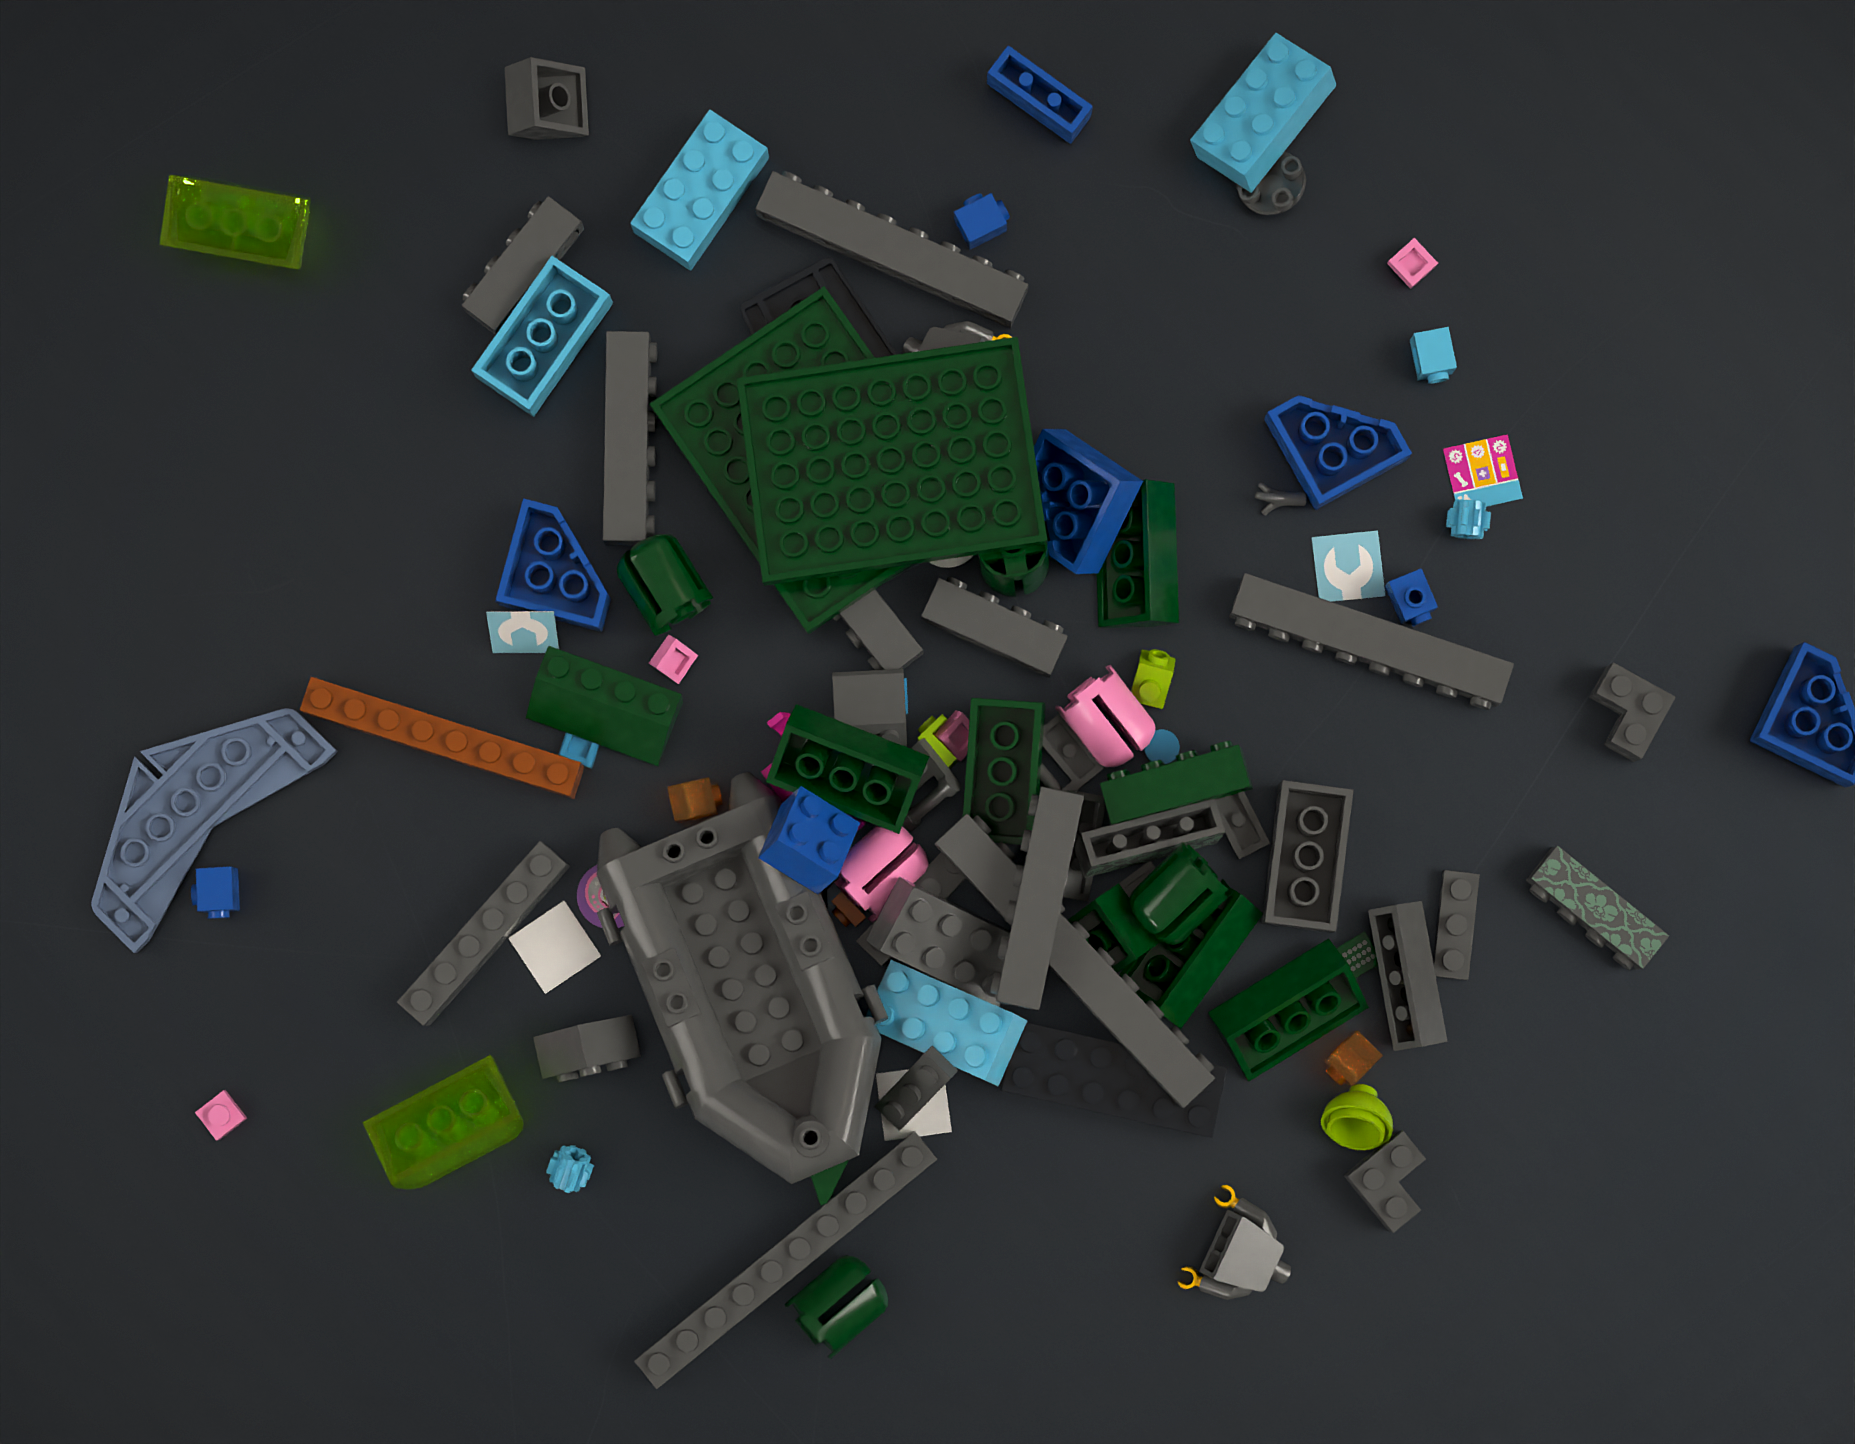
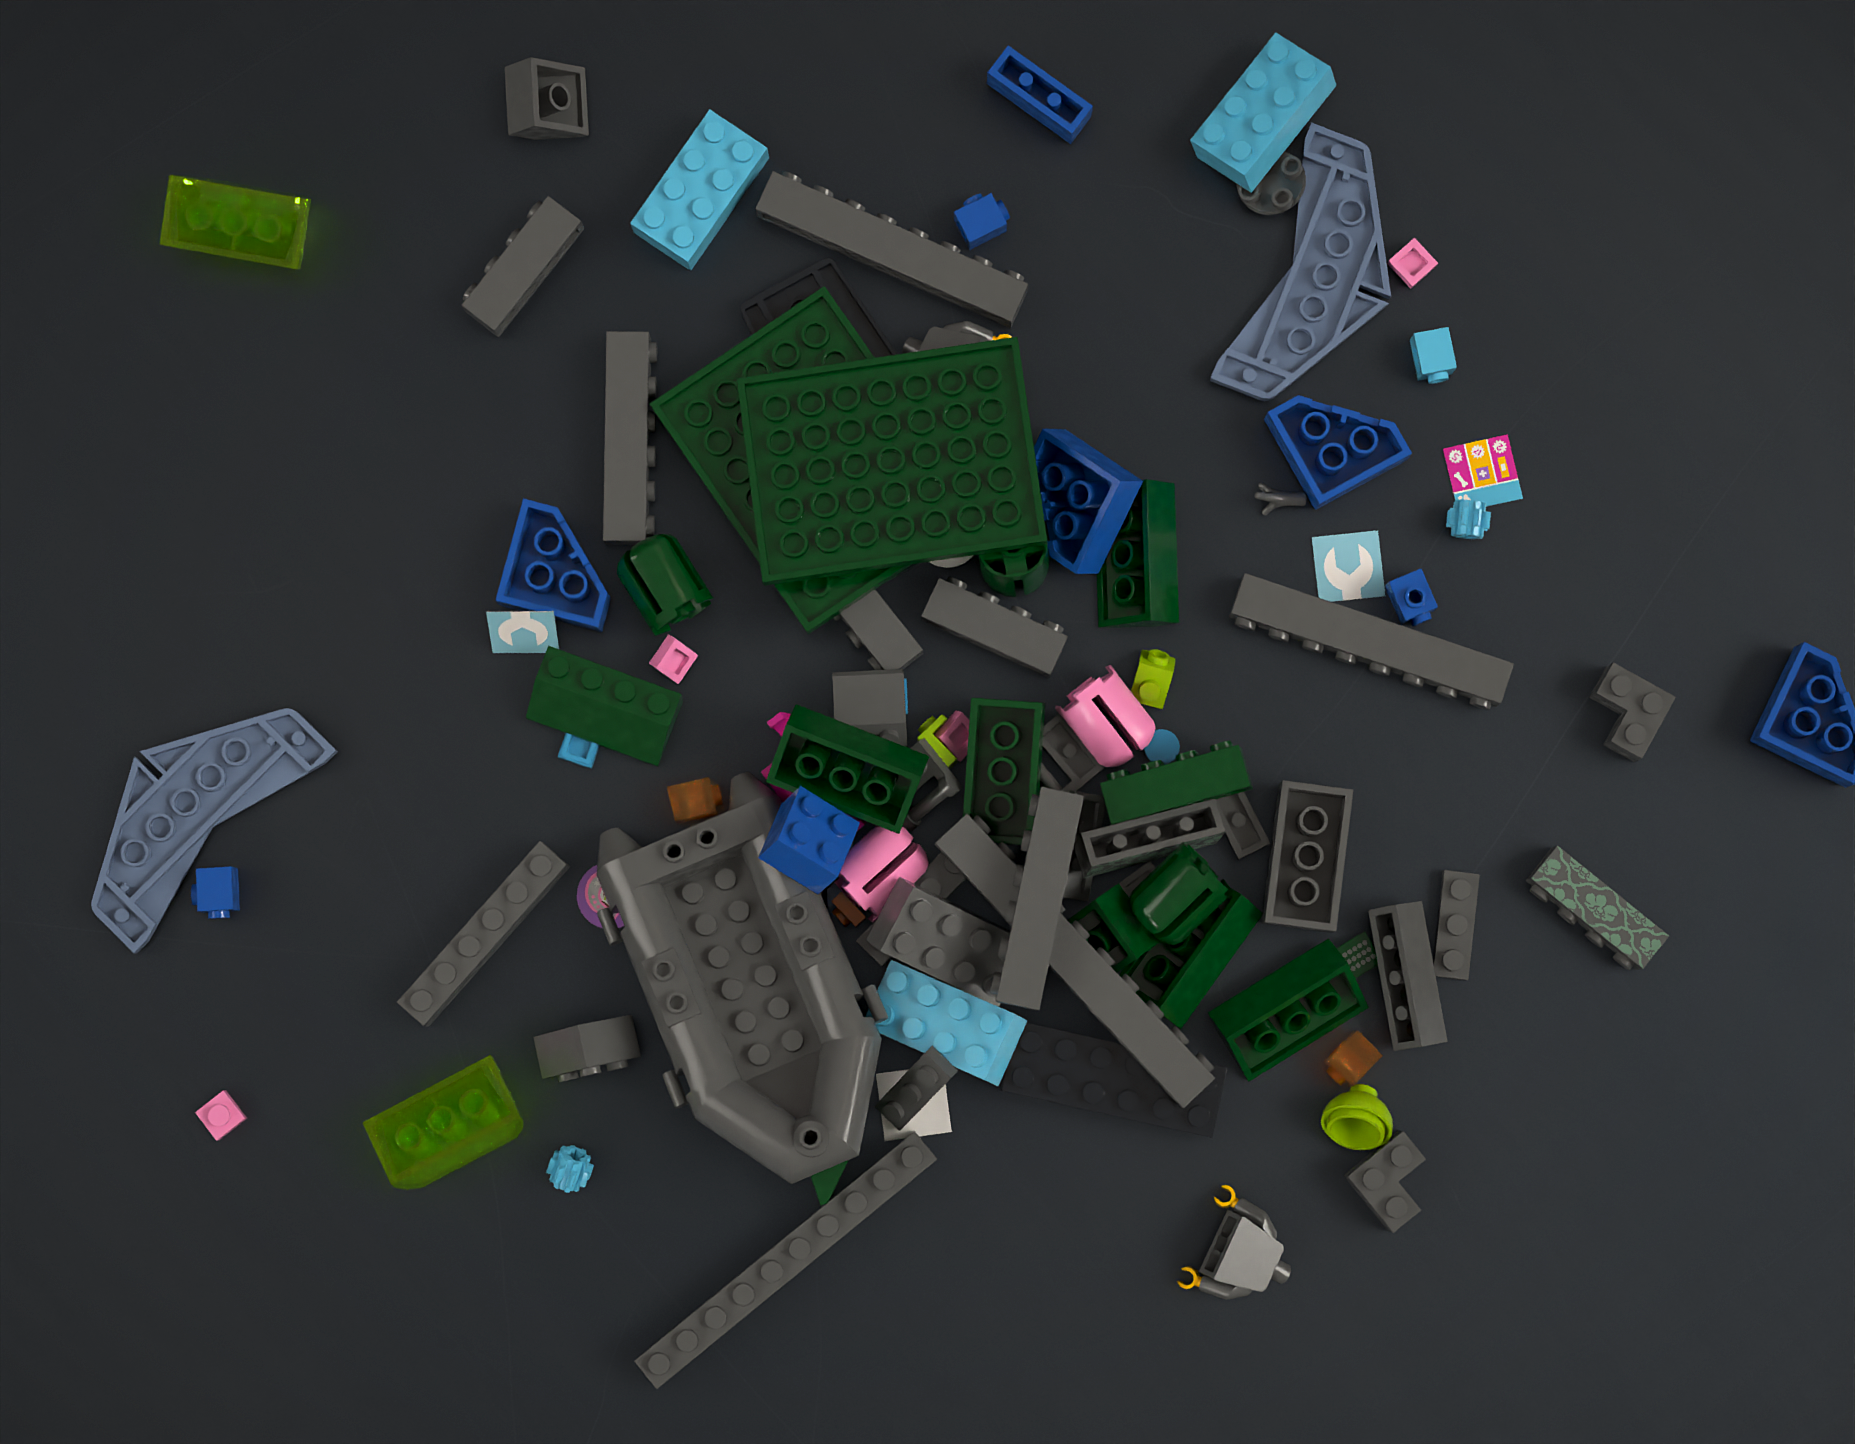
dark orange brick [300,677,585,799] -> none
medium azure brick [471,256,613,417] -> none
white sticker [508,901,601,994] -> none
dark green cylinder [784,1255,889,1359] -> none
none -> sand blue wing [1210,122,1391,401]

